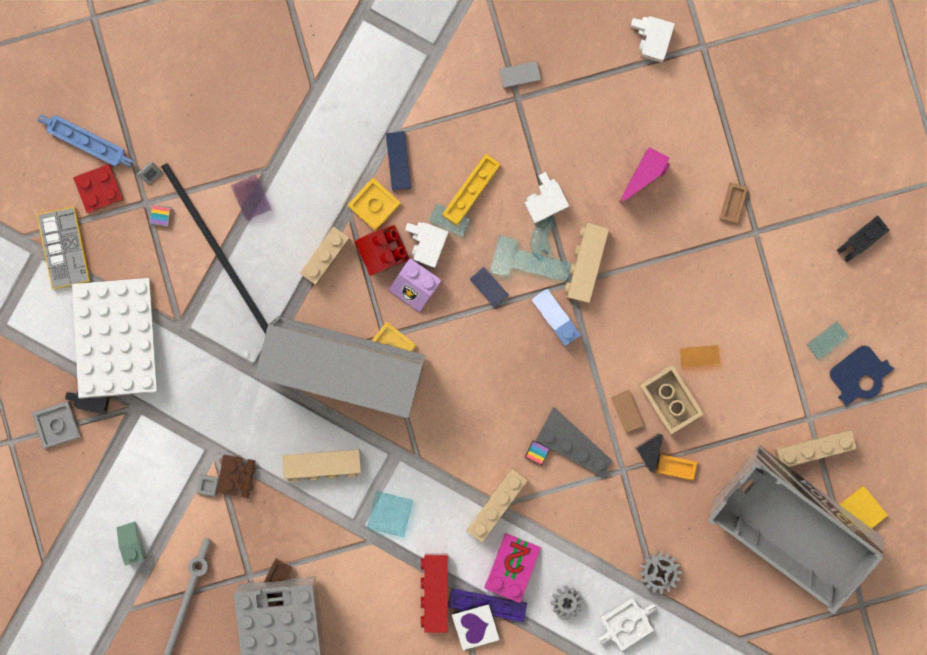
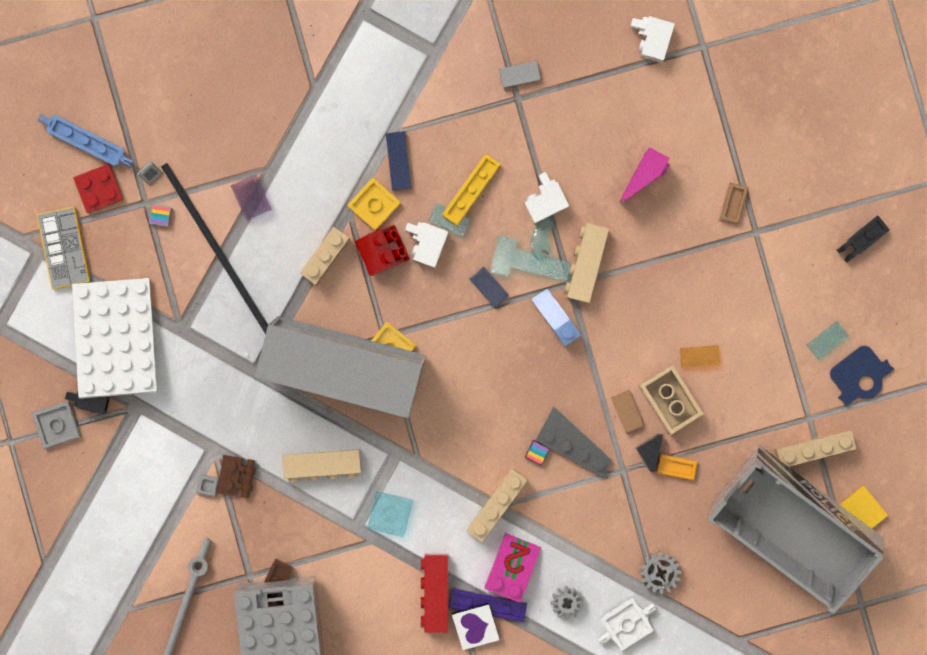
sand green slope [116,521,147,566] -> none
lavender slope [389,258,442,312] -> none

